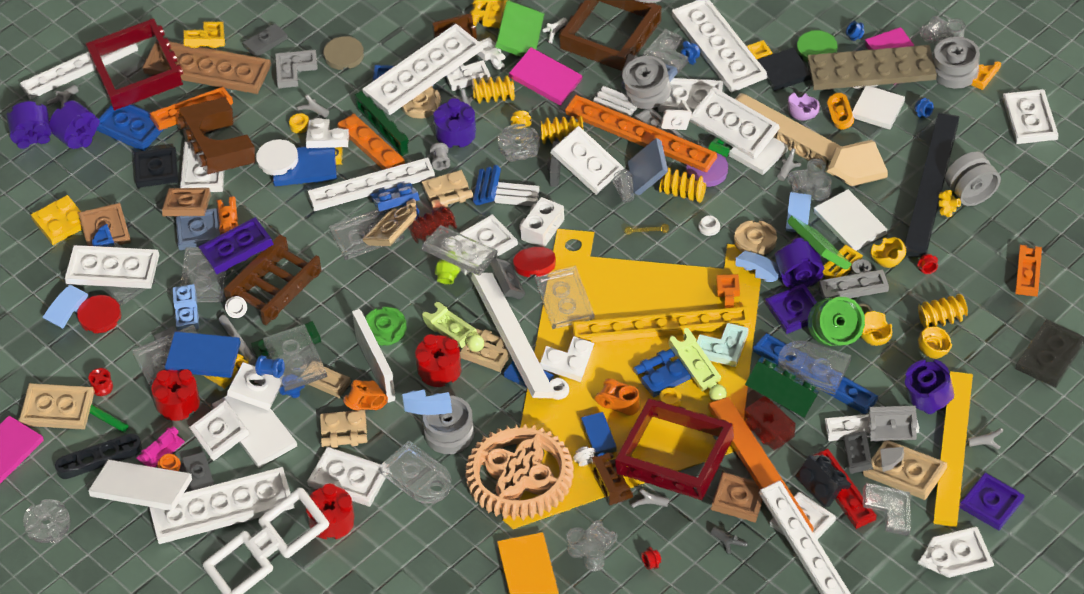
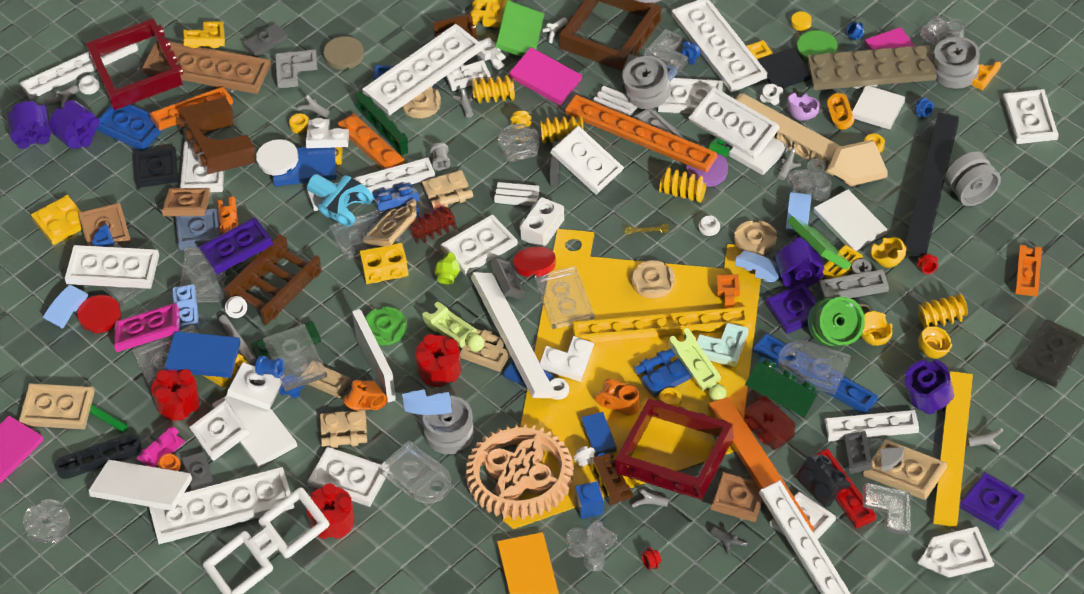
red wheel [88,368,113,396] -> none
clear tile [421,225,498,276] -> none
dark purple brick [433,98,476,148] -> none
blue tile [473,165,501,206] -> none
clear cone [613,170,634,203] -> none
sand blue tile [628,138,668,195] -> none
white bracket [660,100,692,130] -> none
light grey hinge [868,406,917,441] -> none
yellow plant [939,190,961,217] -> none
none -> white plate [79,76,99,94]
none -> dark pink tile [114,303,180,352]
none -> medium azure connector [307,174,374,227]
none -> yellow brick [360,243,408,284]
none -> blue brick [575,481,604,519]
none -> tan tile [631,260,675,299]
none -> white plate [760,84,783,105]
none -> yellow tile [791,12,812,31]
none -> yellow tile [864,134,885,153]

